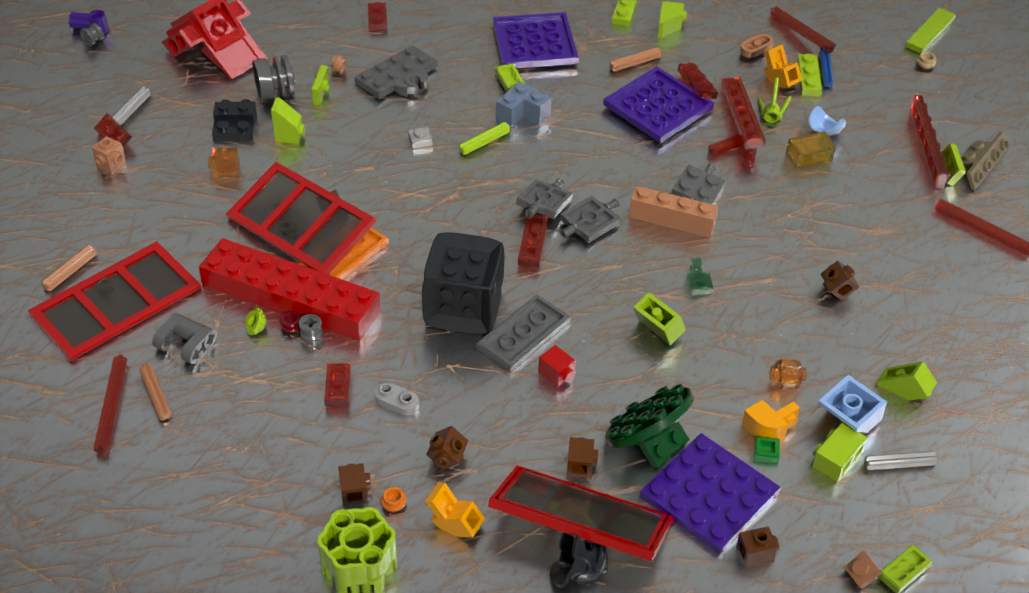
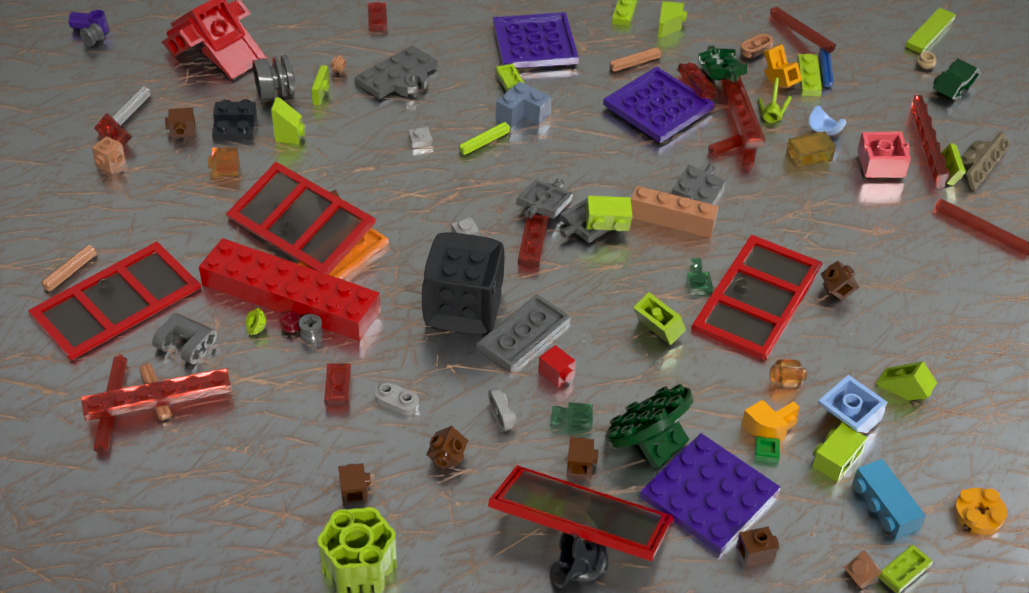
orange plate [381,487,406,512] -> none
light orange brick [425,482,485,538] -> none
light grey axle [864,451,937,470] -> none
none -> clear red plate [81,368,232,422]
none -> reddish brown brick [165,107,196,138]
none -> light grey plate [451,217,480,236]
none -> light grey plate [488,388,517,432]
none -> clear green plate [550,402,593,429]
none -> lime brick [585,196,632,231]
none -> door [691,234,823,360]
none -> dark green plate [698,45,748,82]
none -> dark azure brick [852,459,926,540]
none -> coral brick [857,132,911,178]
none -> dark green brick [933,58,982,99]
none -> light orange plate [954,487,1007,535]

